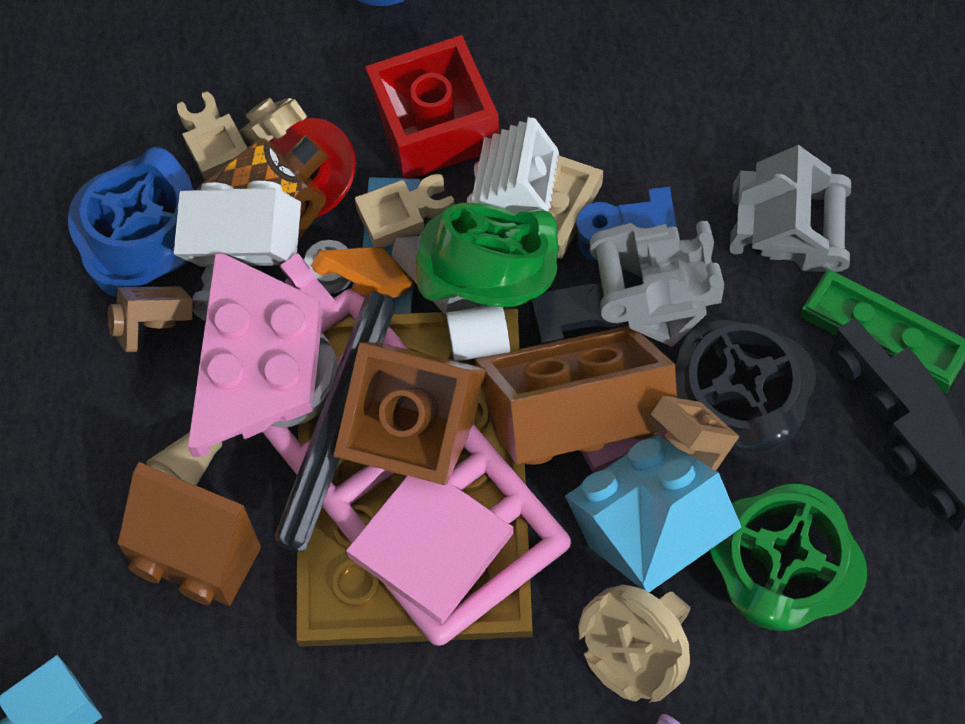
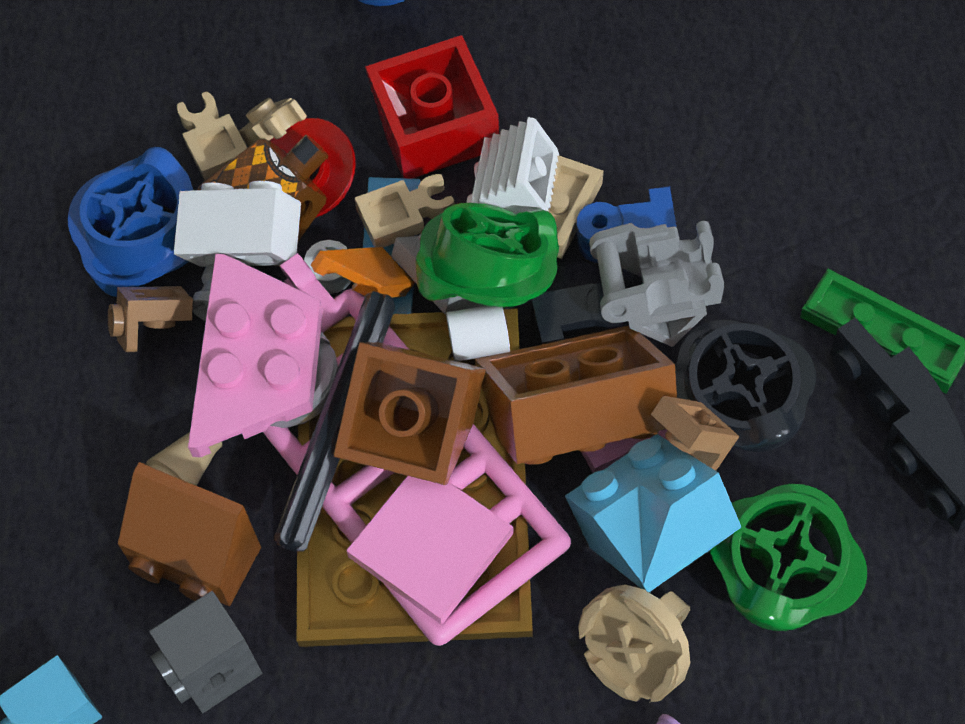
light grey piece [730,145,851,272] -> none
none -> dark grey brick [149,590,263,713]

